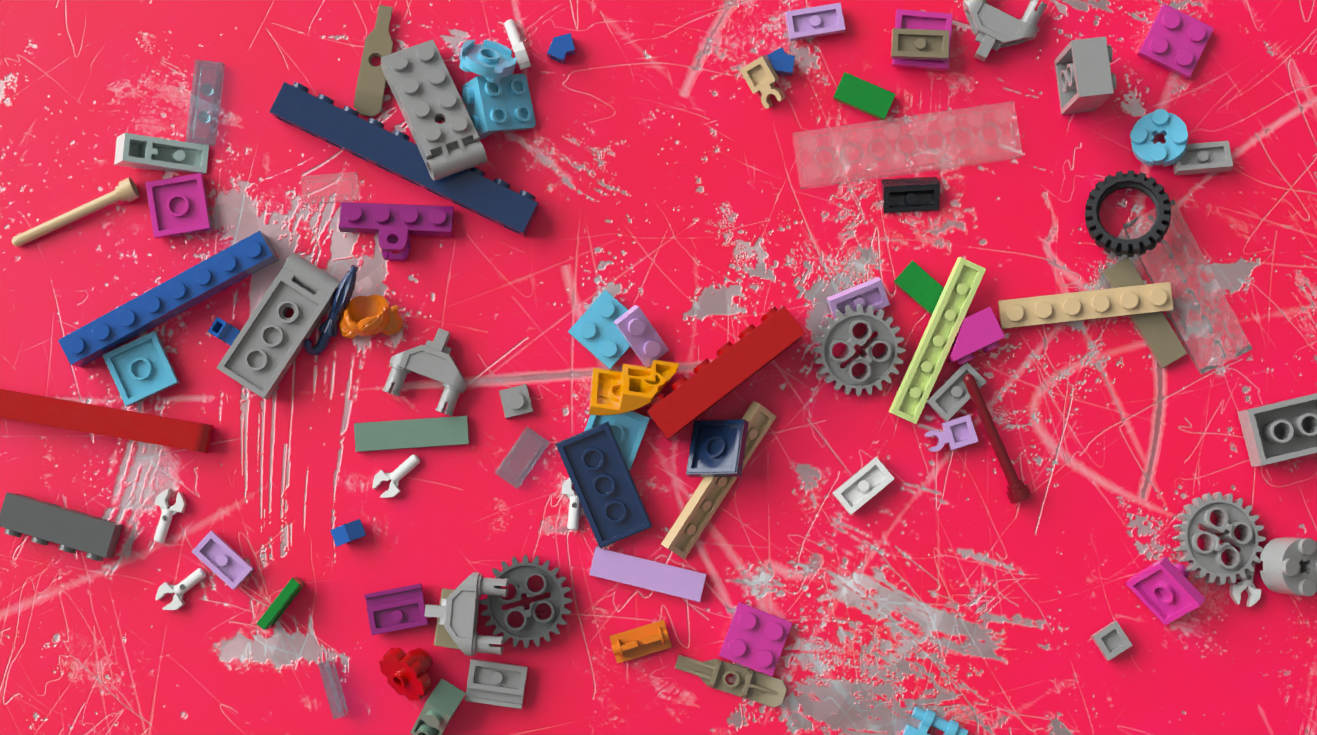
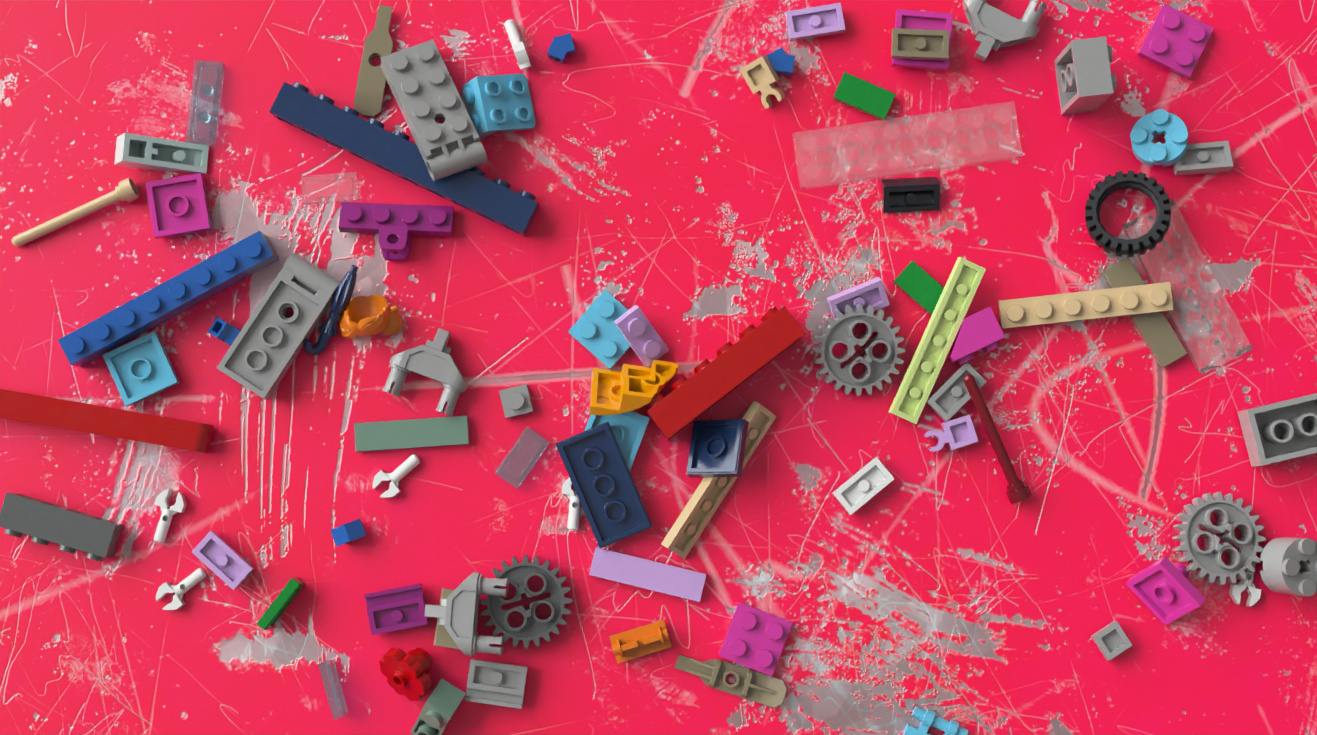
medium azure plate [459,40,517,83] -> none

